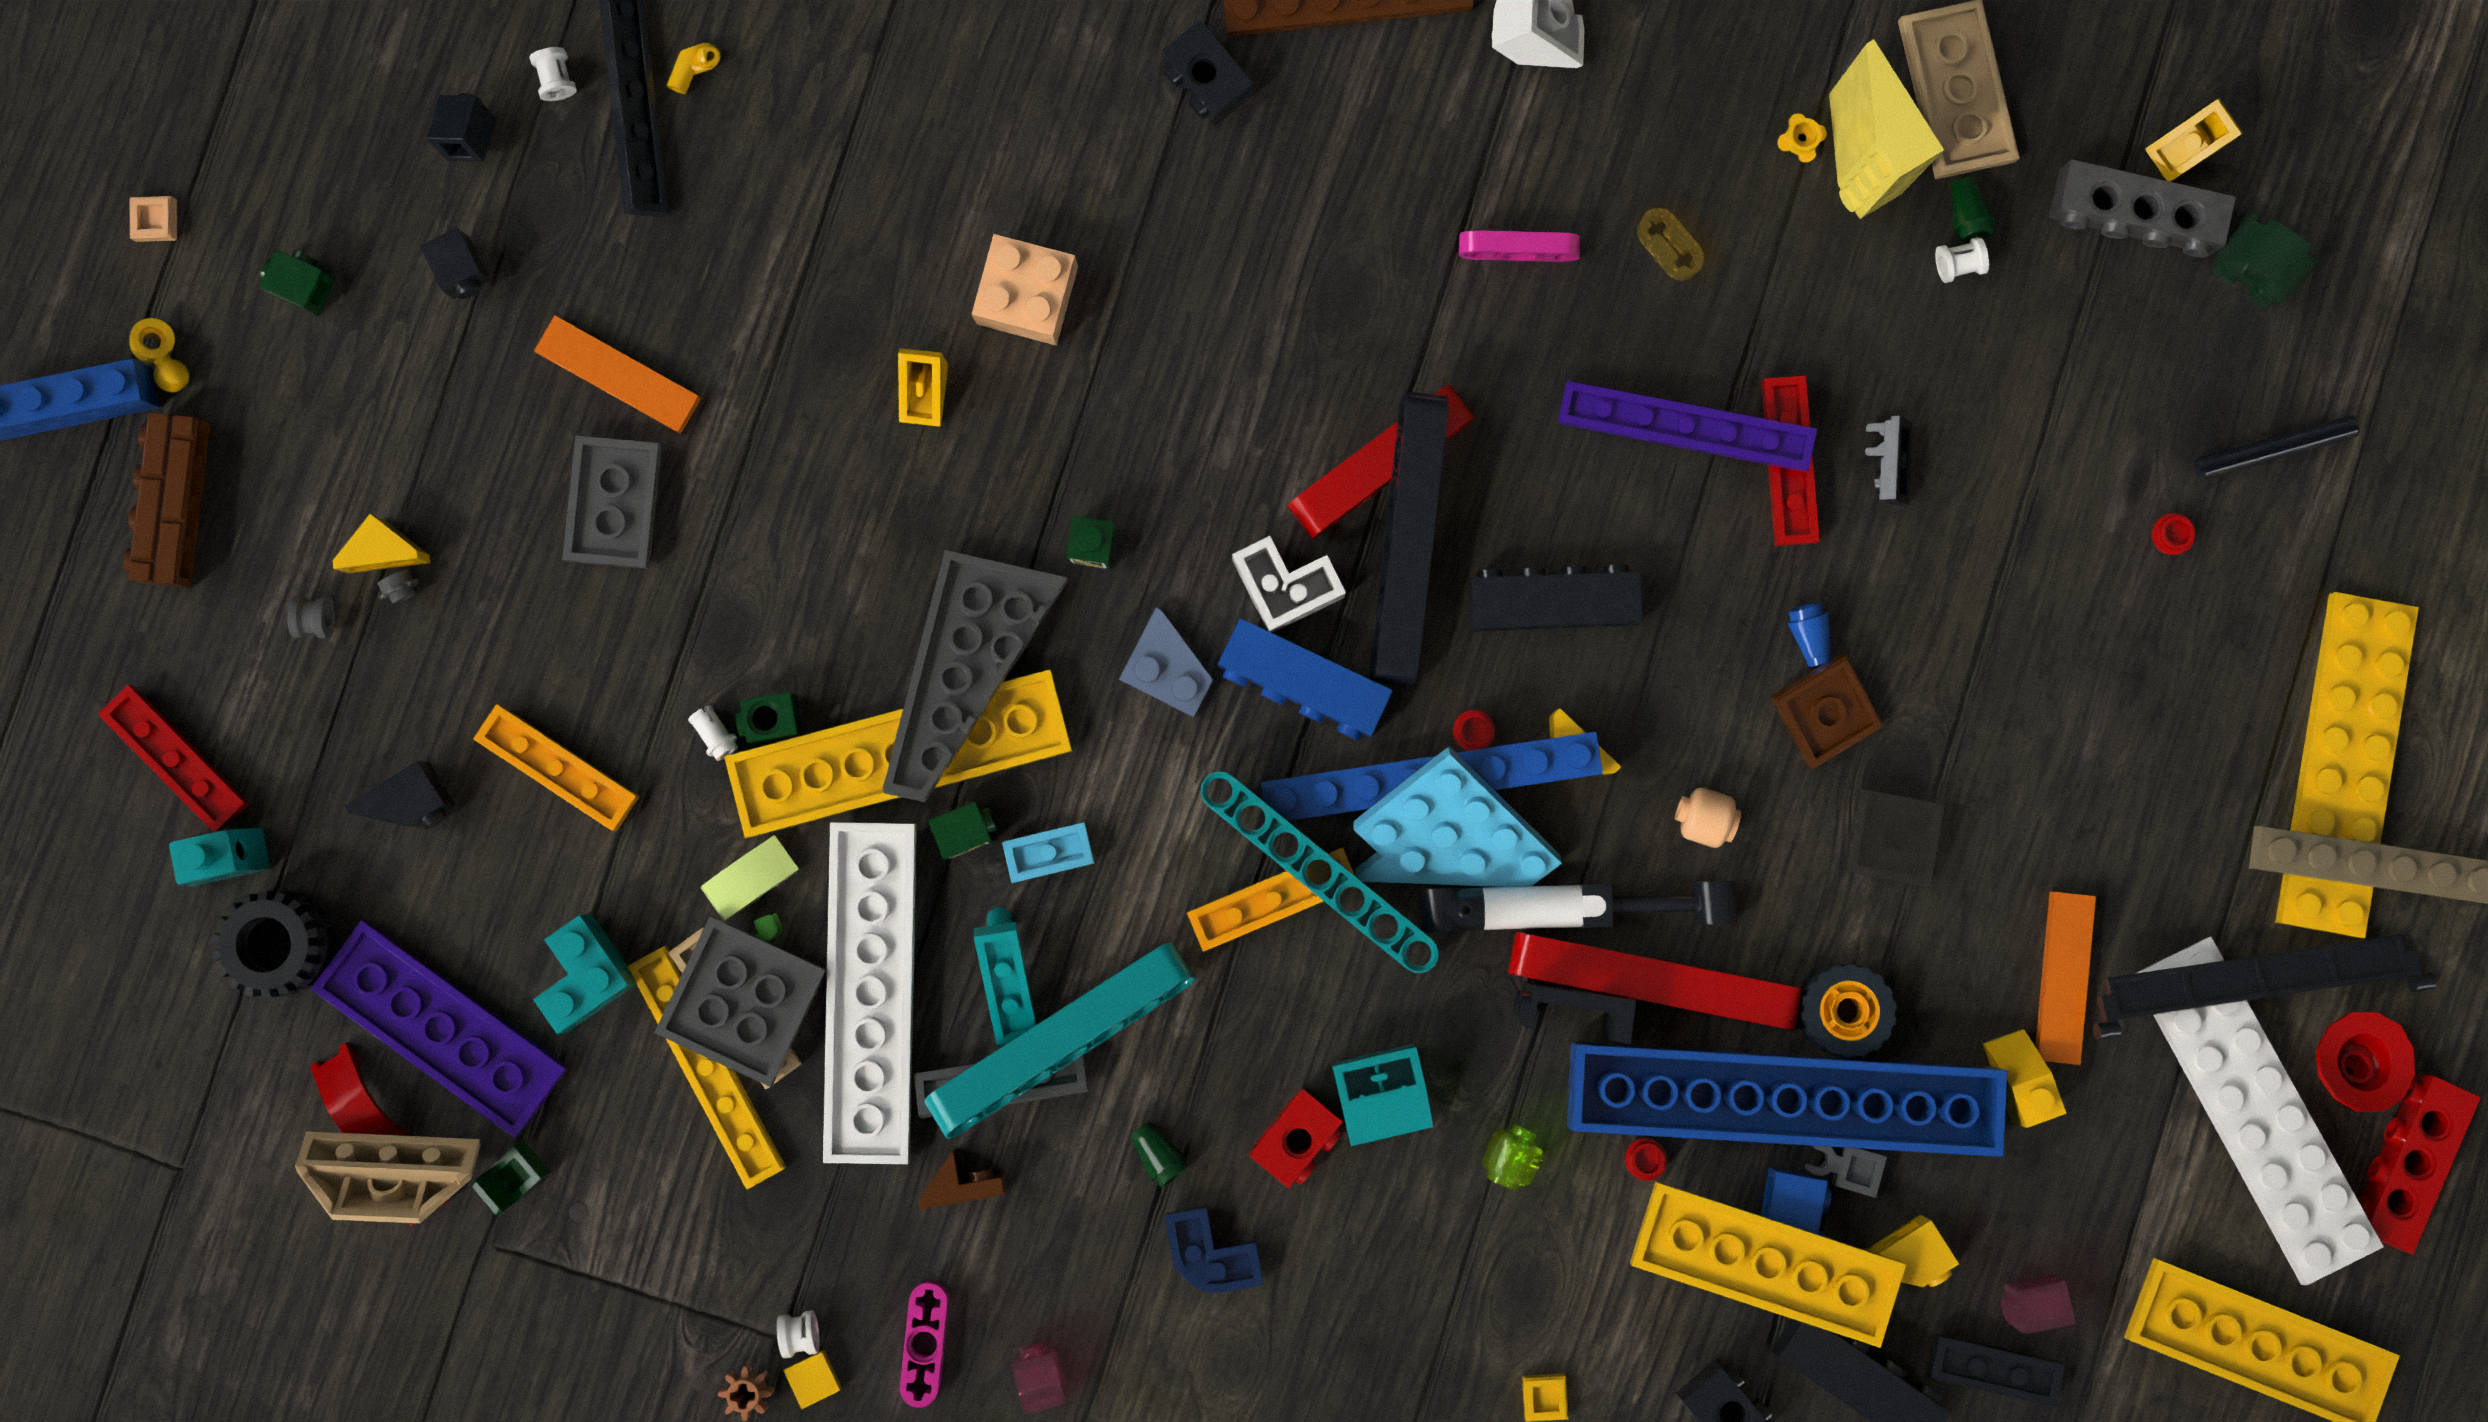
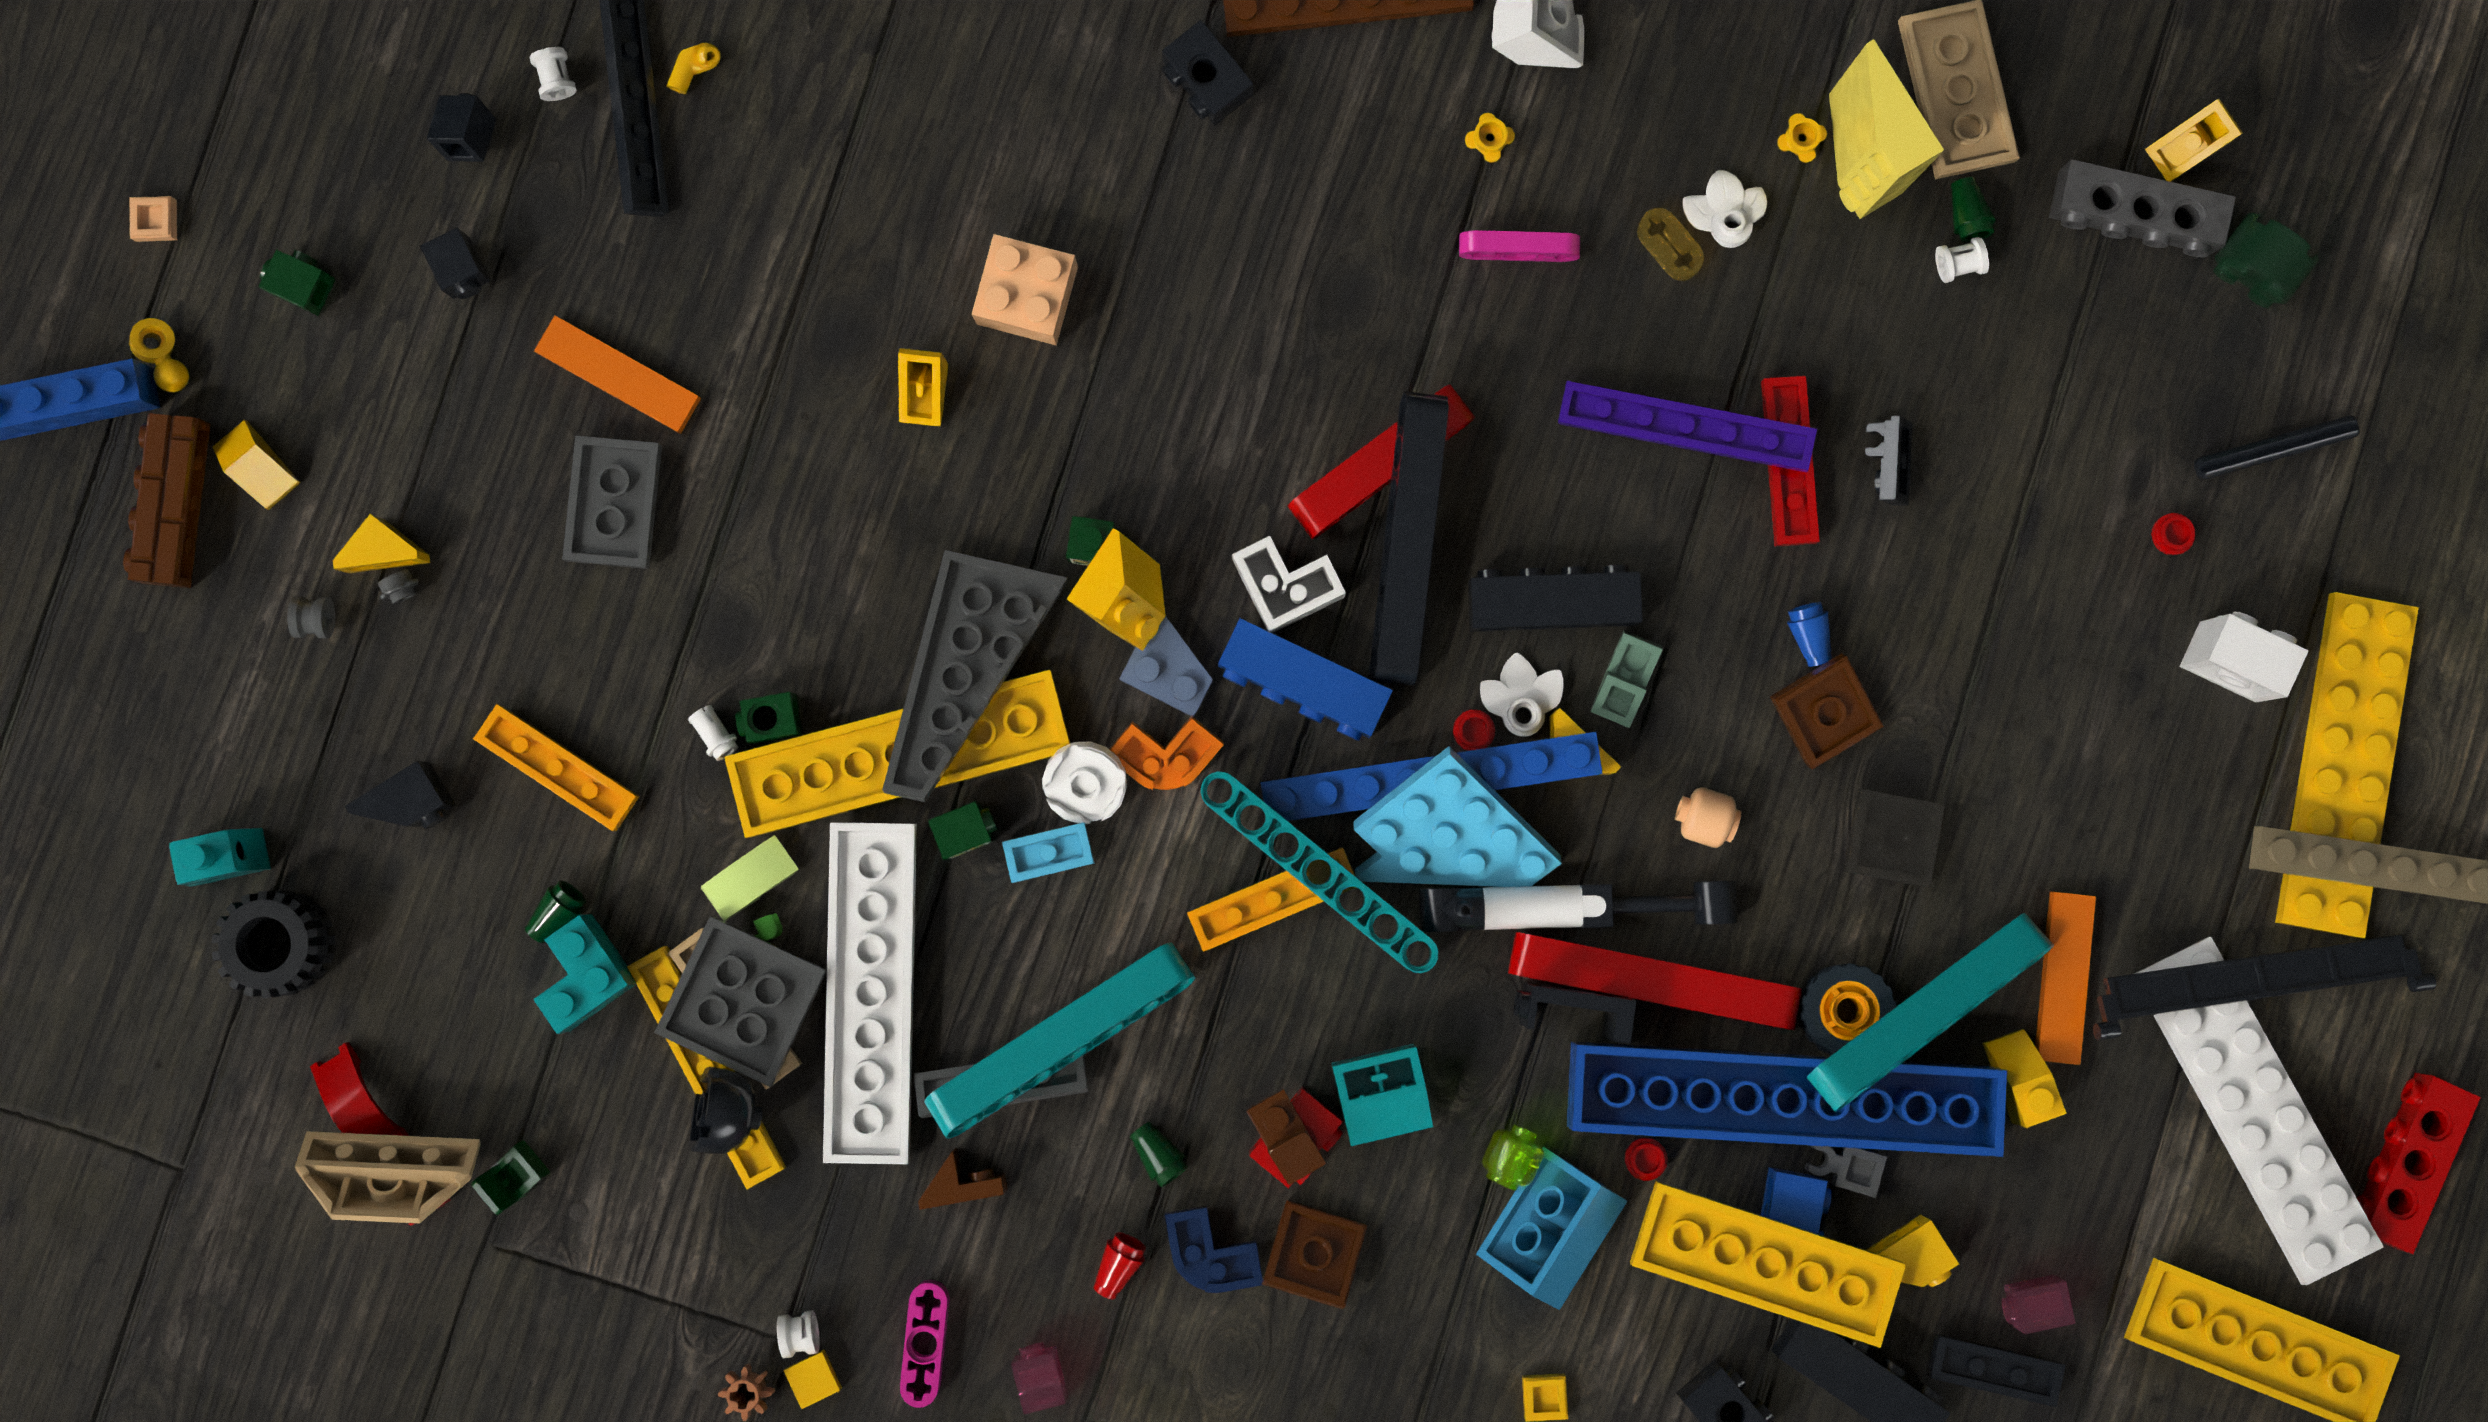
red plate [98,685,251,833] -> none
dark purple plate [311,920,569,1138] -> none
teal piece [974,907,1037,1046] -> none
red hat [2316,1012,2415,1112] -> none
none -> yellow slope [213,420,300,510]
none -> dark green cone [525,880,586,944]
none -> black cylinder [690,1067,763,1154]
none -> white tile [1042,741,1127,824]
none -> yellow slope [1067,528,1166,651]
none -> red cone [1093,1232,1146,1300]
none -> orange plate [1109,716,1224,790]
none -> reddish brown slope [1246,1088,1326,1185]
none -> reddish brown tile [1262,1200,1368,1309]
none -> yellow plate [1465,113,1515,163]
none -> dark azure slope [1476,1146,1627,1310]
none -> white plate [1480,653,1564,737]
none -> sand green slope [1591,630,1663,728]
none -> white plate [1683,170,1767,248]
none -> teal beam [1807,913,2054,1112]
none -> white brick [2179,612,2309,702]

